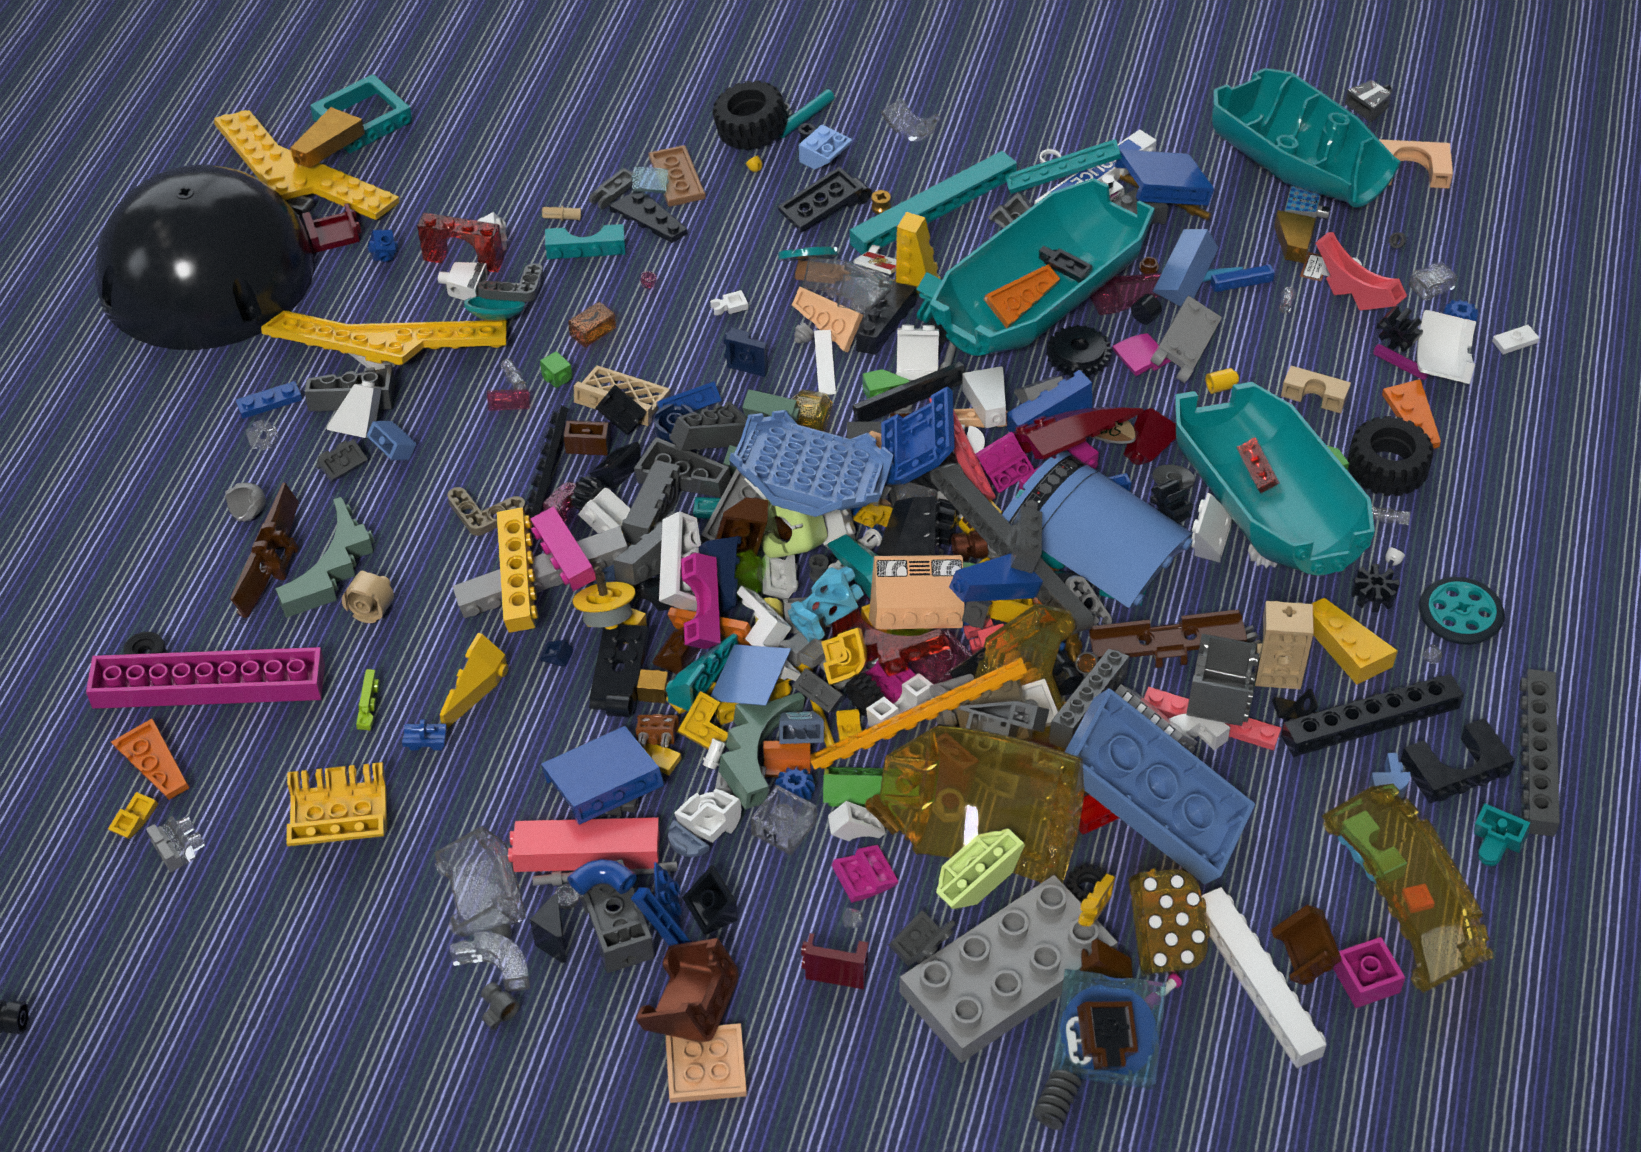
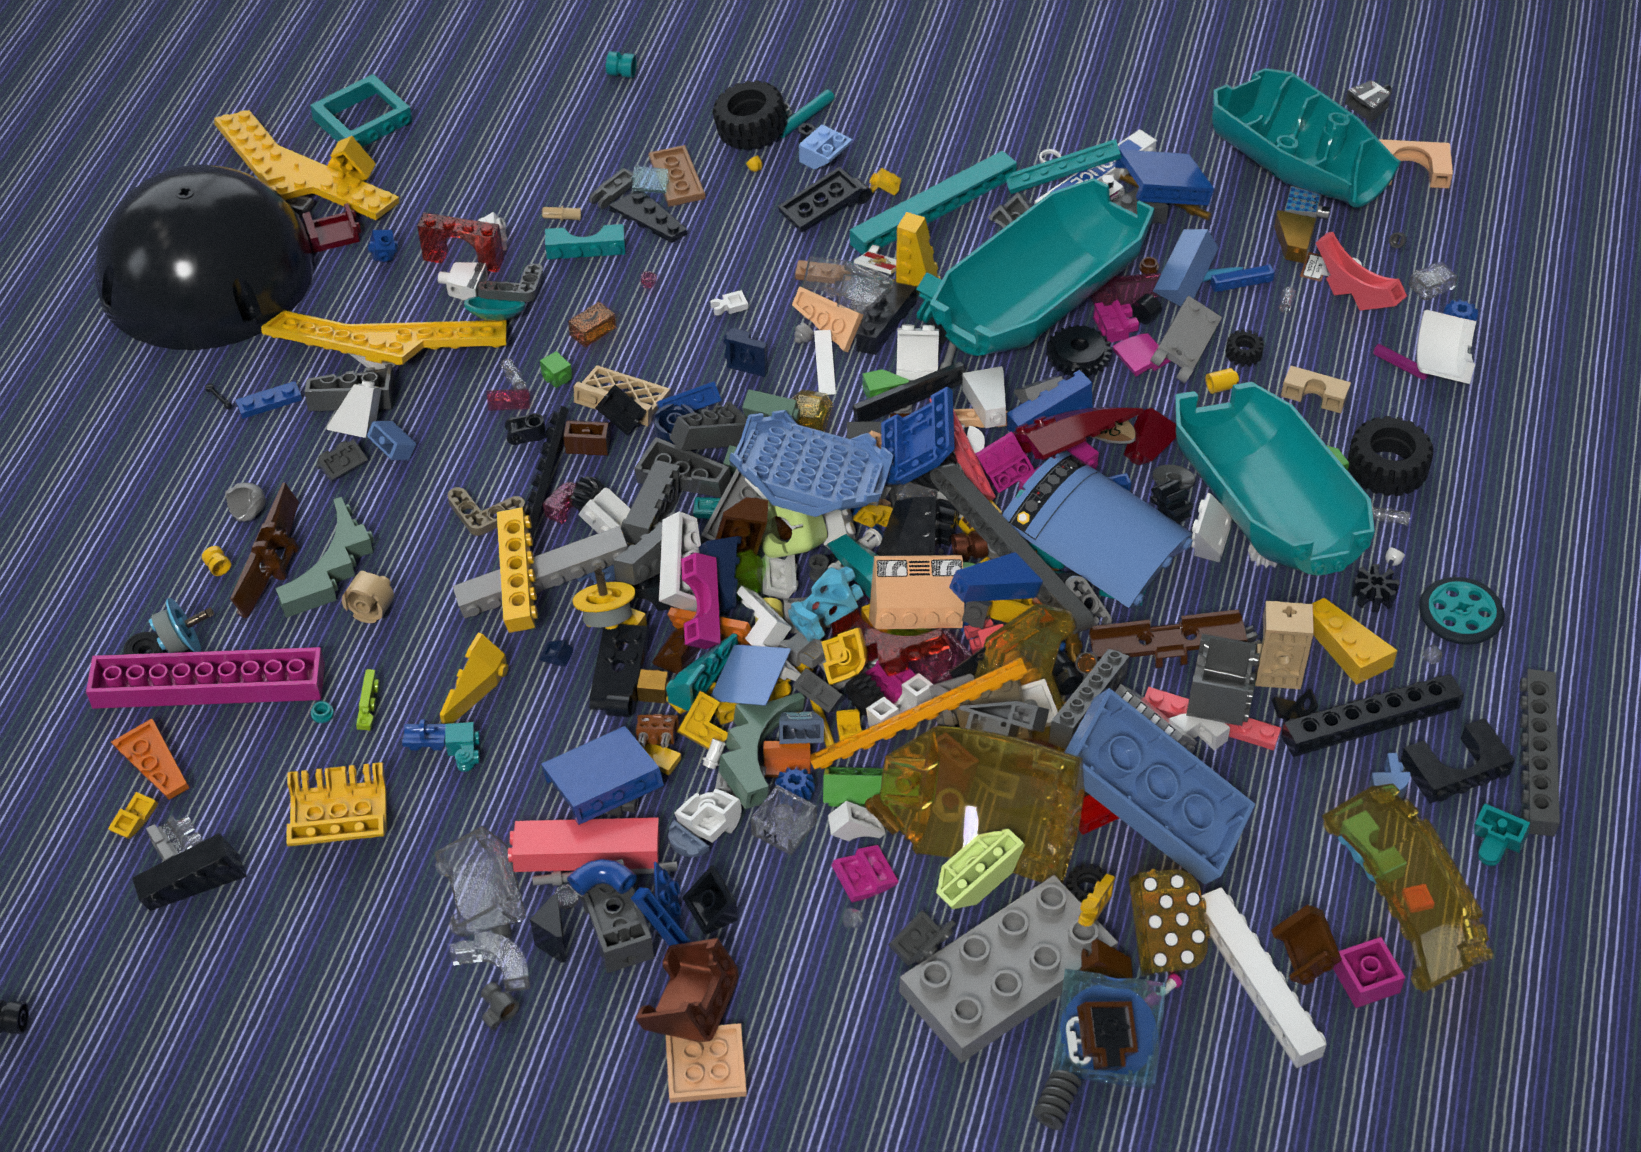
clear brick [245,419,279,451] -> none
pearl gold slope [290,107,365,168] -> none
dark pink brick [531,506,596,592] -> none
black slope [589,442,641,490] -> none
teal tile [778,247,838,261] -> none
dark red panel [801,933,869,989] -> none
pearl gold wheel [871,190,891,214] -> none
clear arch [880,98,941,142] -> none
orange wing [984,264,1060,329] -> none
dark grey arch [1011,506,1042,573] -> none
black hinge [1039,246,1093,283] -> none
clear red plate [1236,437,1280,494] -> none
black gear [1377,306,1423,352] -> none
orange wing [1382,379,1441,449] -> none
white plate [1492,325,1539,354] -> none
none -> black wedge [132,833,247,911]
none -> piece [149,598,214,653]
none -> yellow wheel [201,546,231,576]
none -> black hinge [205,383,232,410]
none -> teal plate [311,701,334,723]
none -> yellow brick [327,136,376,181]
none -> teal brick [445,722,480,772]
none -> black piece [505,413,546,445]
none -> teal wheel [606,51,637,78]
none -> yellow bracket [869,168,901,196]
none -> dark pink hips [1093,300,1139,343]
none -> black tyre [1225,329,1264,367]

